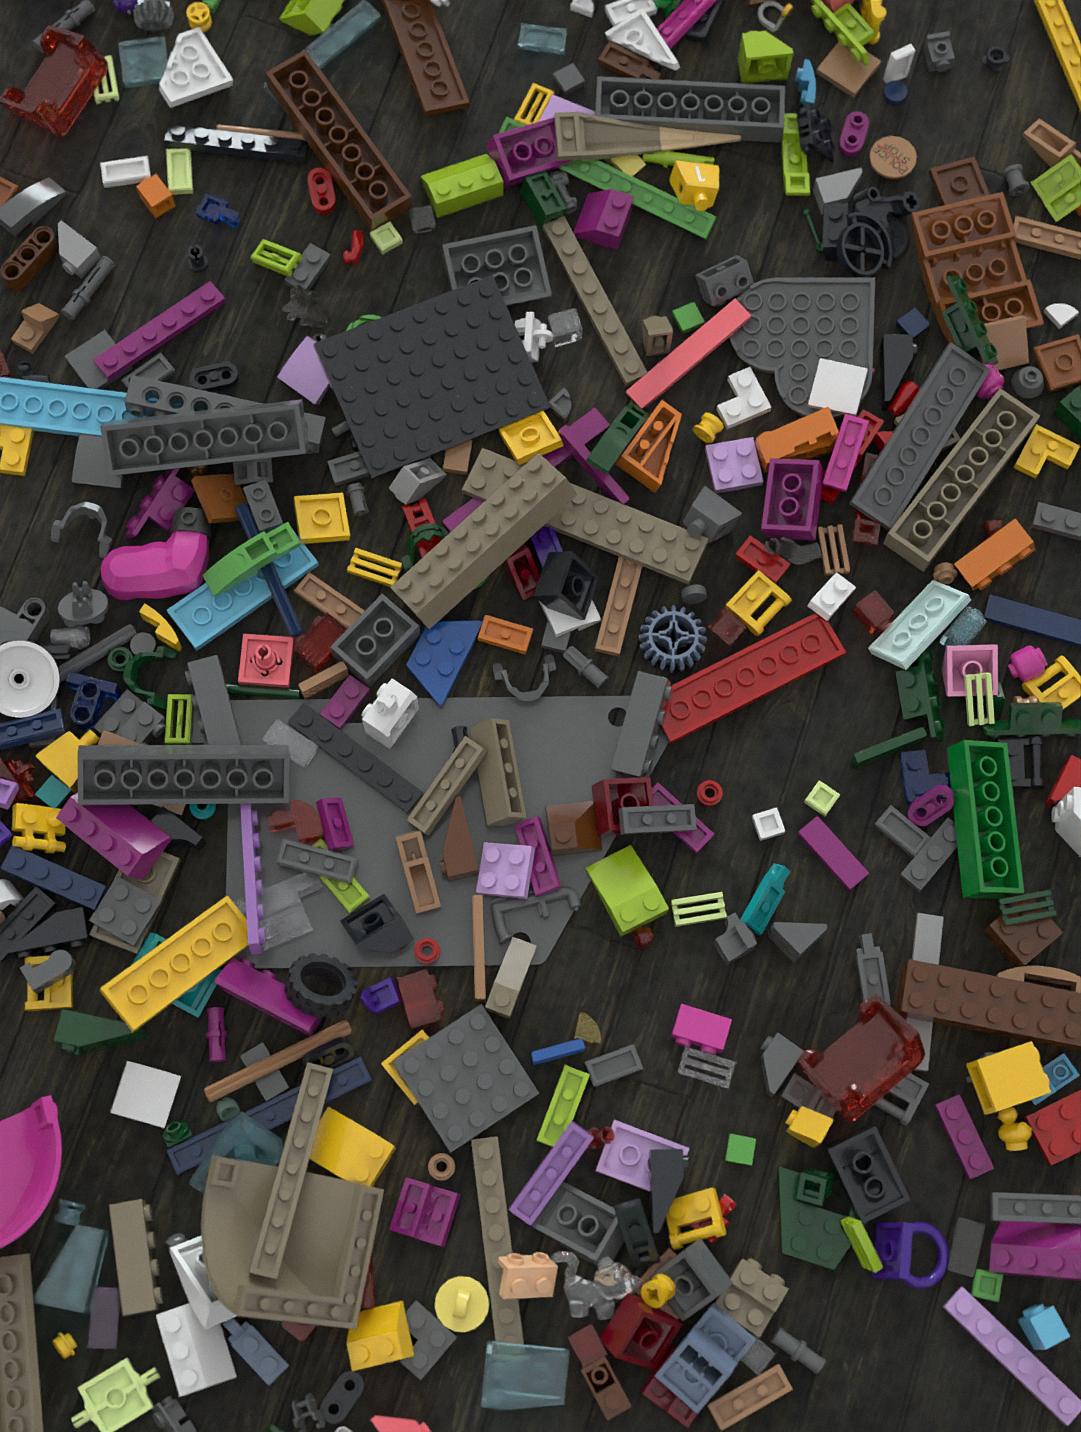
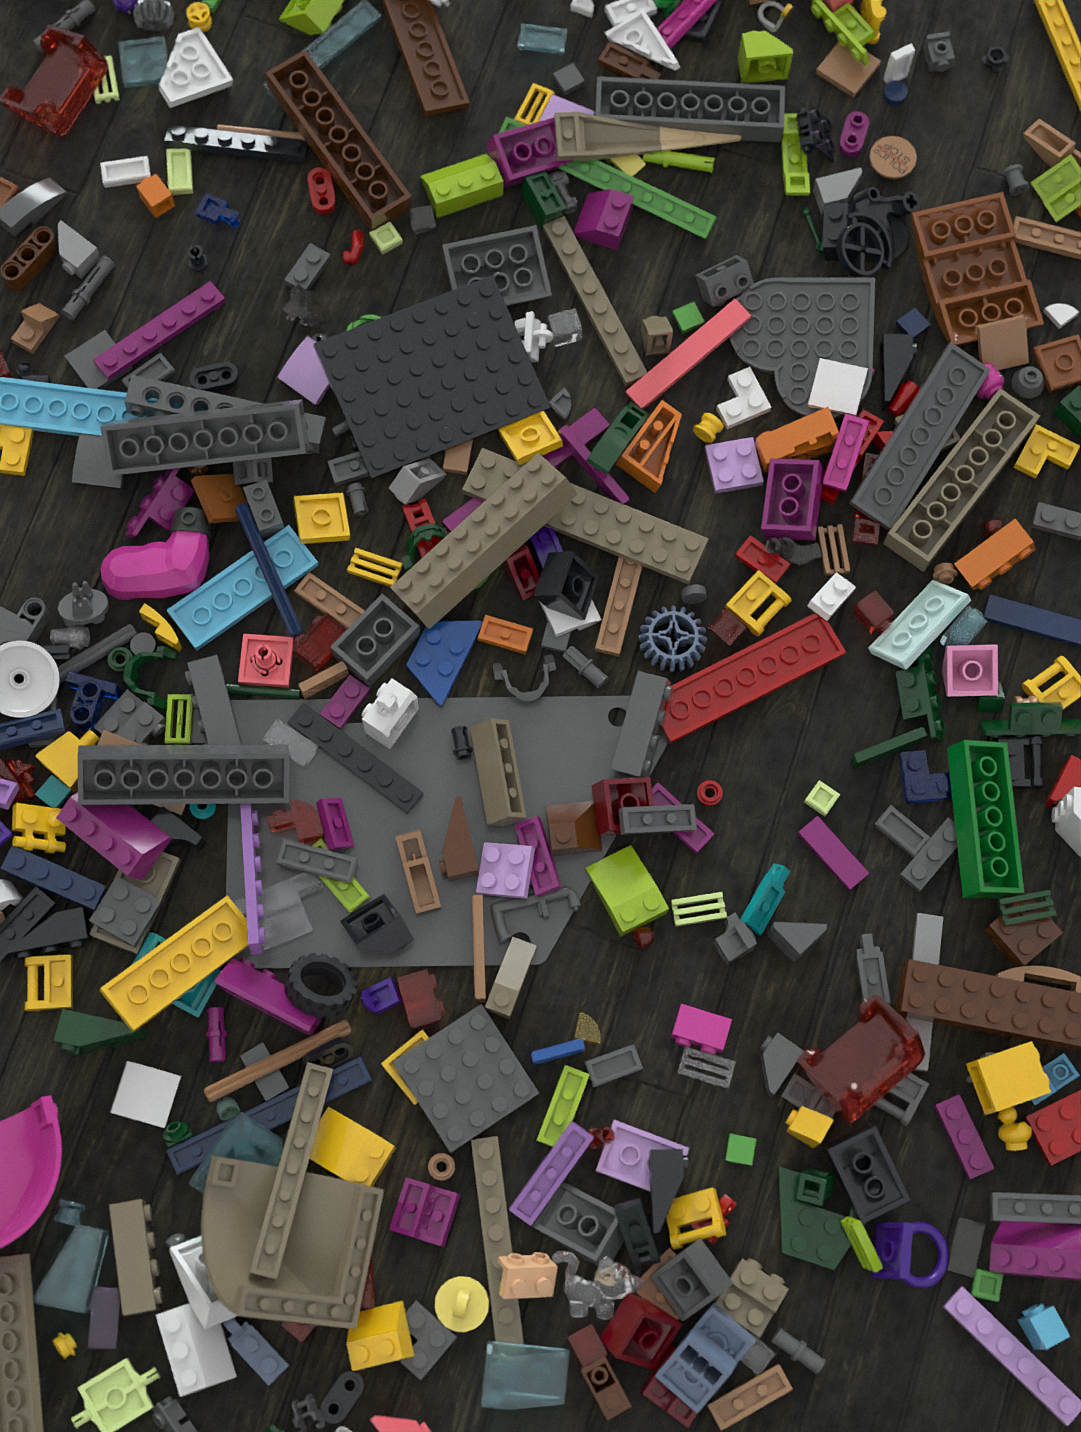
dark grey leg [20,950,75,994] -> none
dark grey helmet [51,502,112,559] -> none
bright green slope [202,522,301,597] -> none
lime tile [250,239,303,277] -> none
dark tan plate [407,736,488,835] -> none
red plate [414,938,440,964] -> none
yellow wheel [641,1273,675,1308] -> none
yellow torso [669,160,719,211] -> none
dark grey torso [683,486,742,543] -> none
white plate [752,807,785,841] -> none
dark azure slope [795,59,816,108] -> none
magenta plate [908,785,955,826] -> none
reddish brown plate [929,157,990,206] -> none
dark green bracket [941,275,999,365] -> none
yellowish green tile [964,672,995,726] -> none
dark pink head [1007,645,1047,682] -> none

